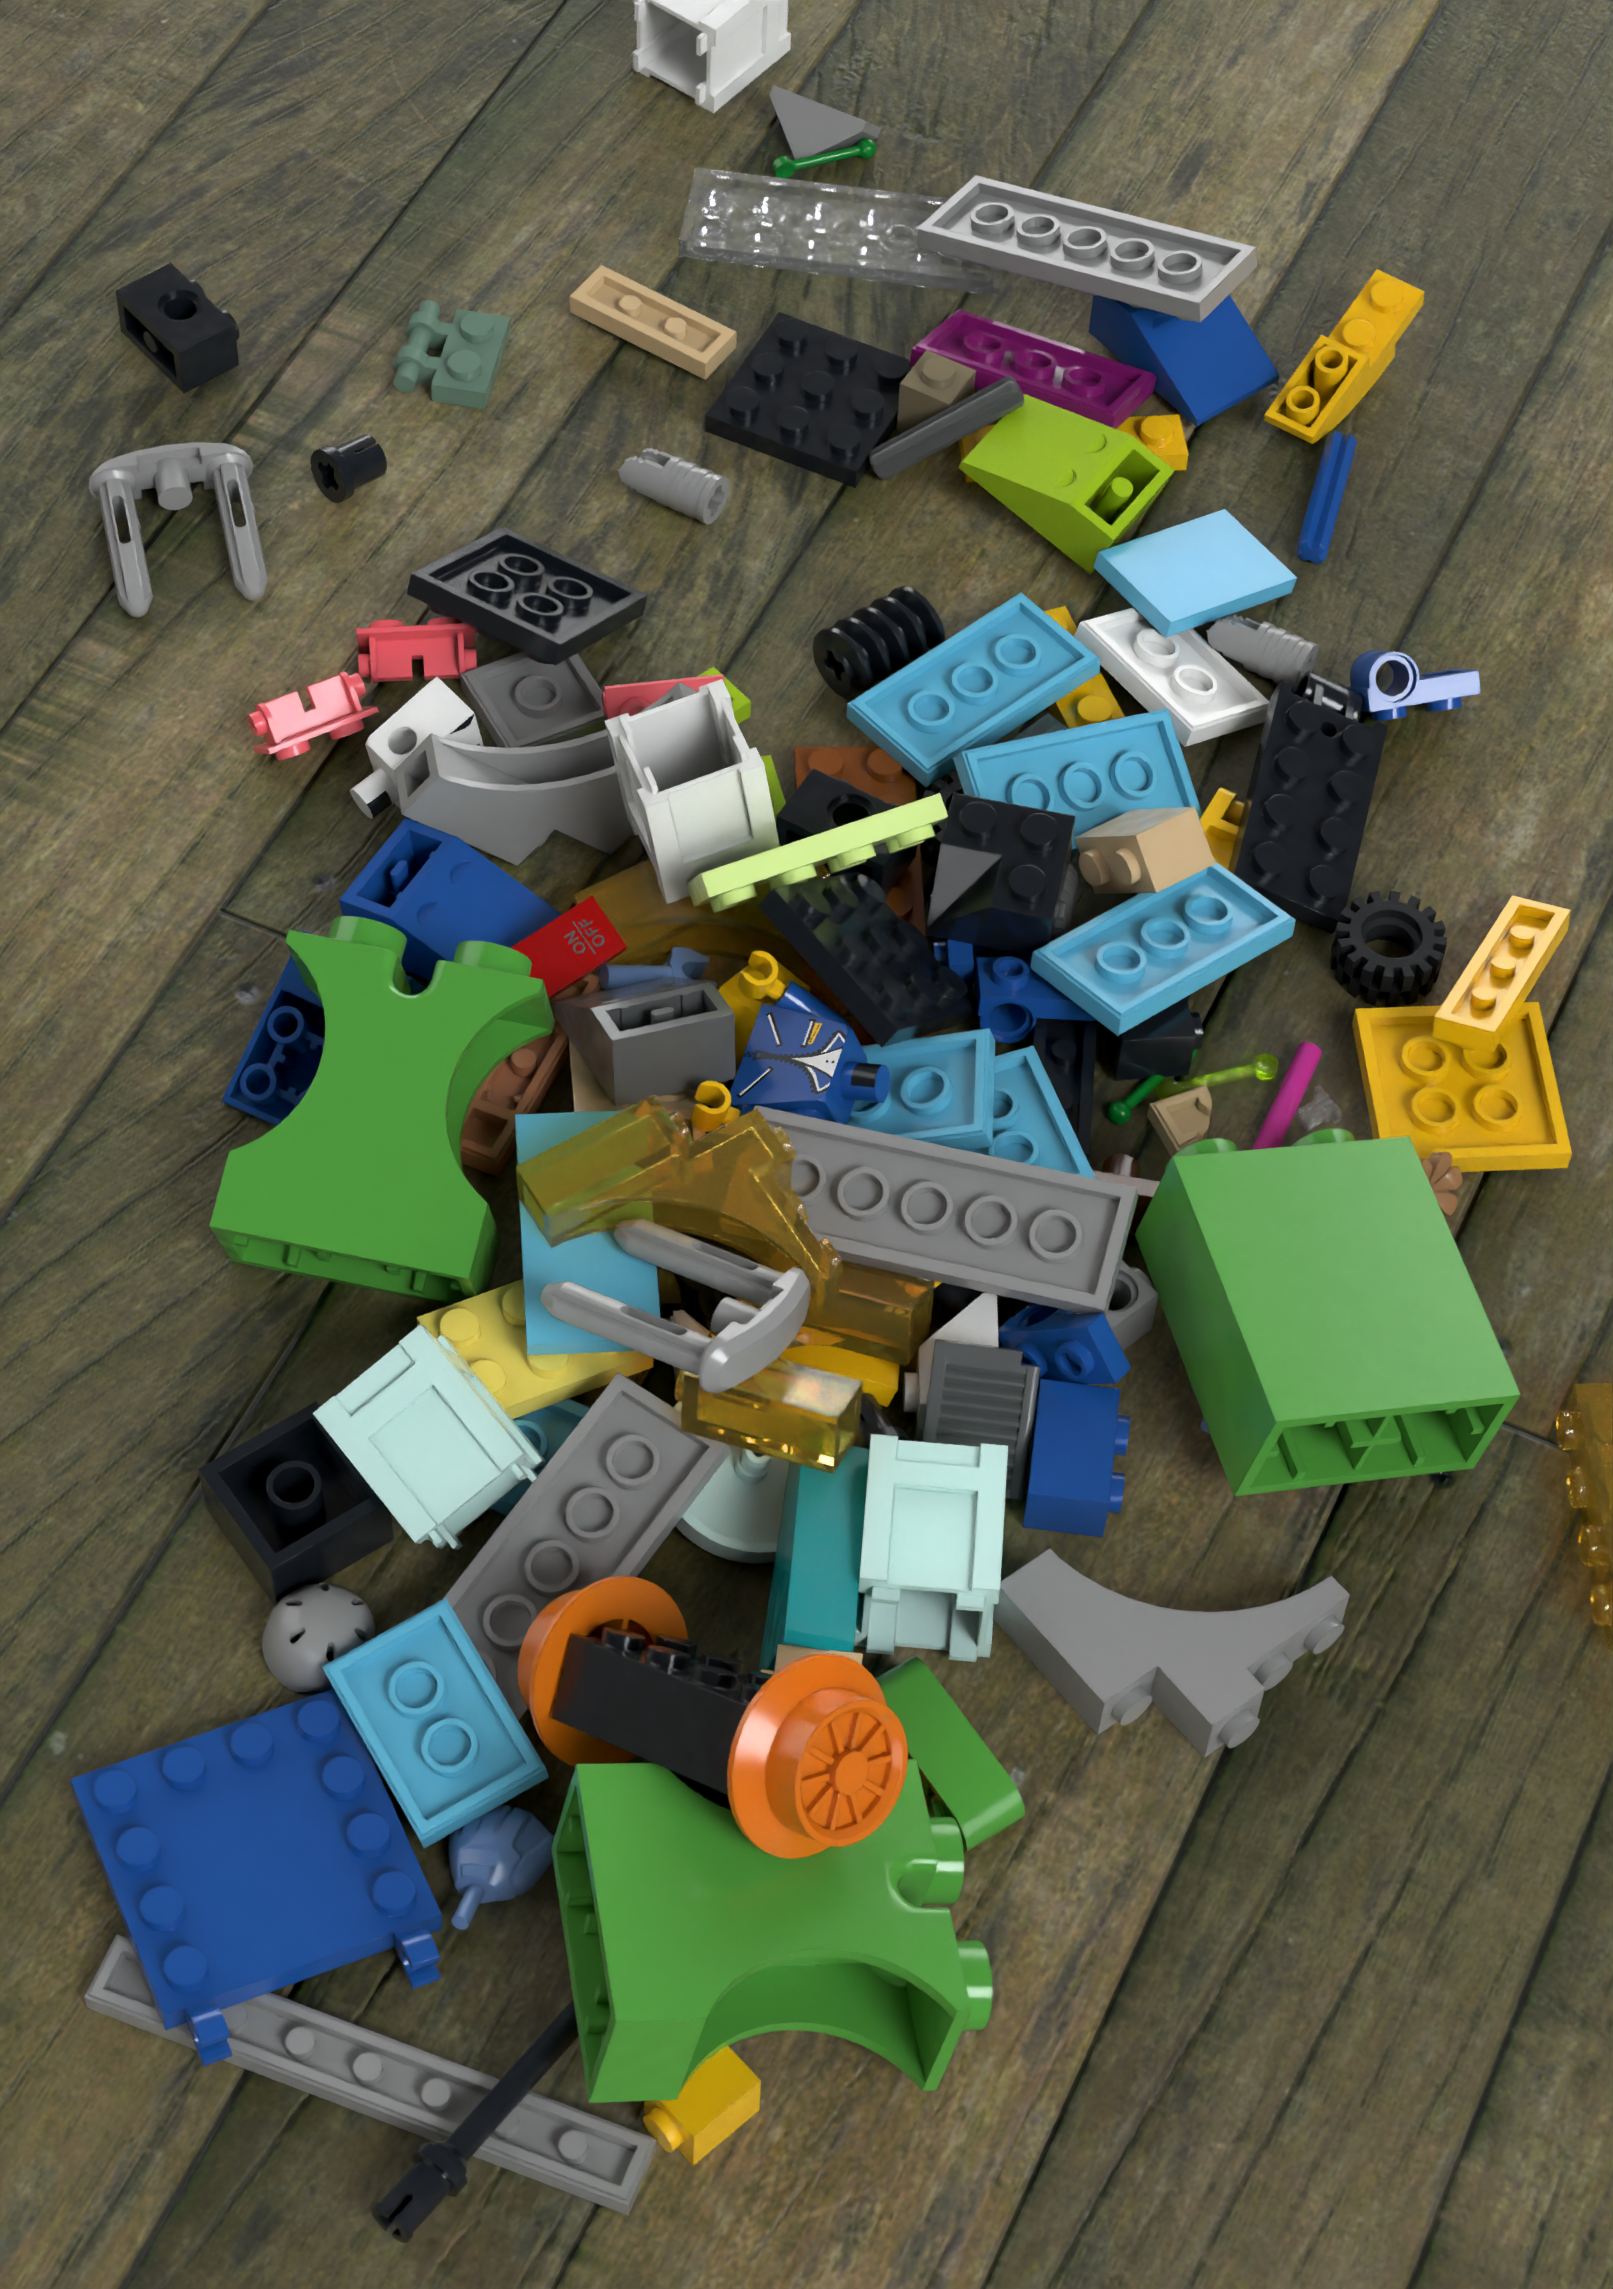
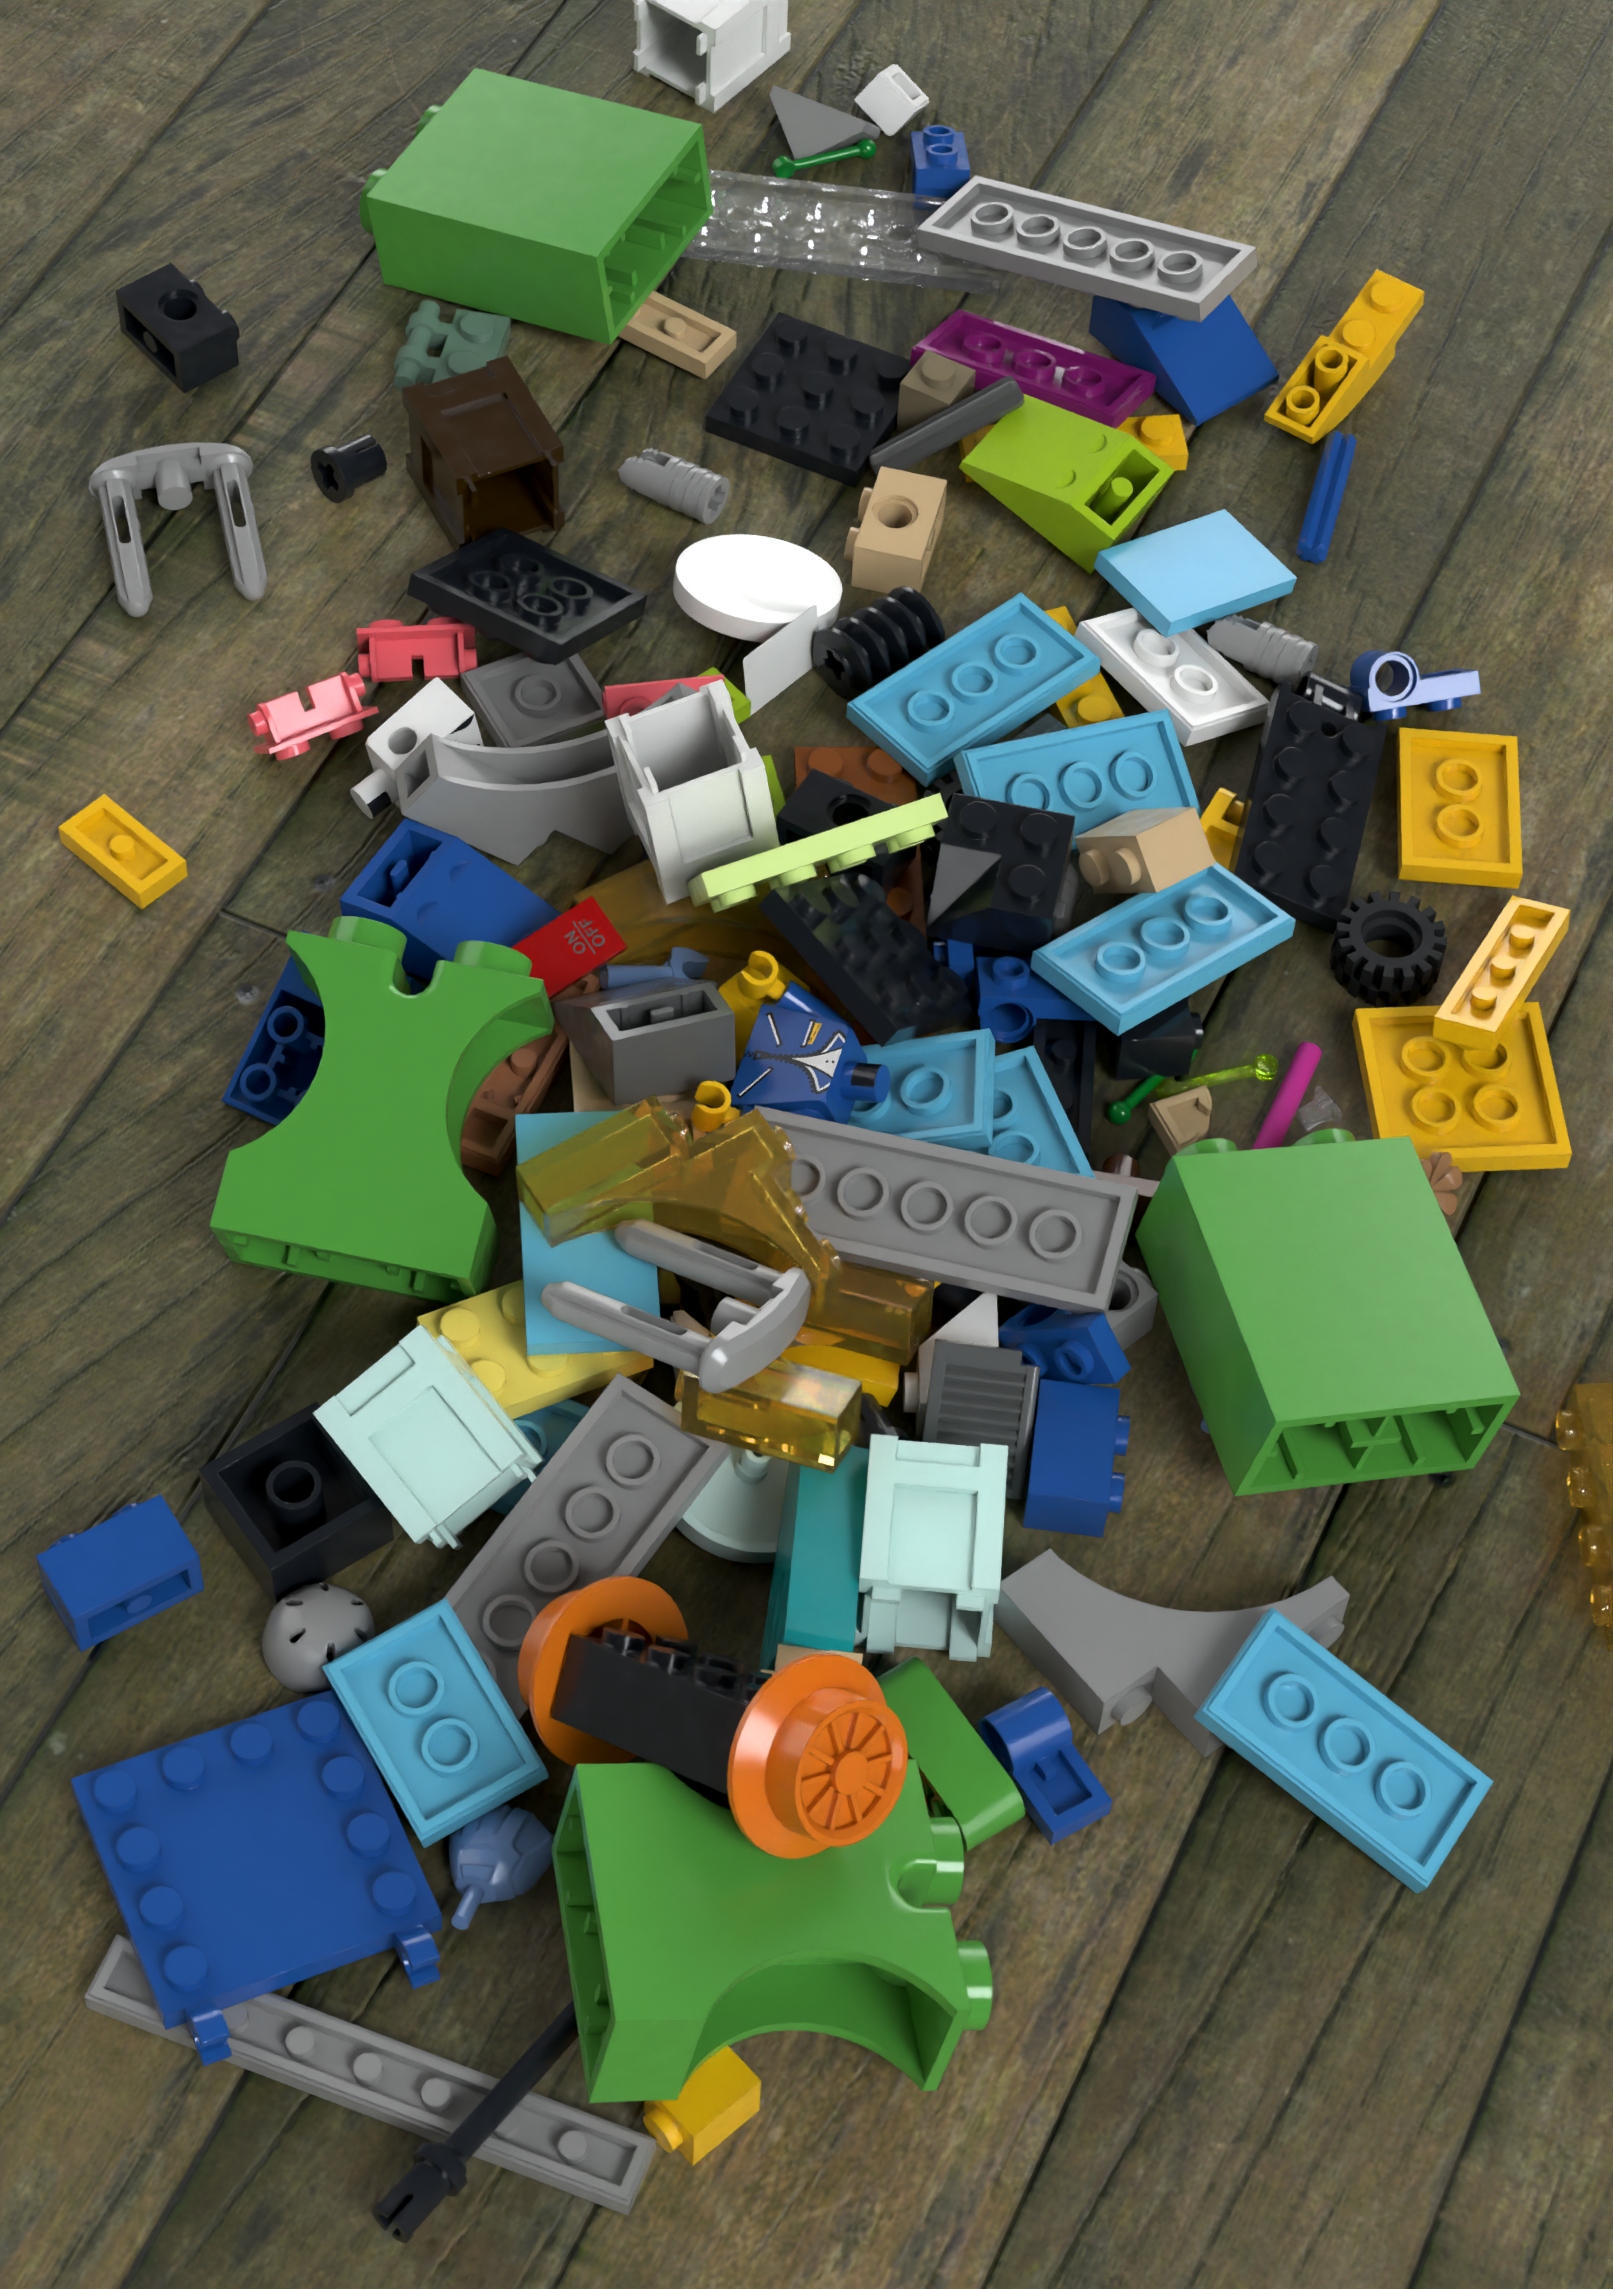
none -> blue brick [36,1494,204,1652]
none -> yellow plate [58,794,188,909]
none -> bright green brick [359,68,714,345]
none -> dark brown container [402,355,565,551]
none -> white piece [673,534,842,643]
none -> white sticker [743,605,818,715]
none -> tan brick [844,466,947,594]
none -> white slope [854,64,930,136]
none -> blue plate [910,125,970,210]
none -> blue plate [975,1686,1112,1845]
none -> medium azure tile [1193,1607,1494,1894]
none -> yellow plate [1396,727,1523,889]

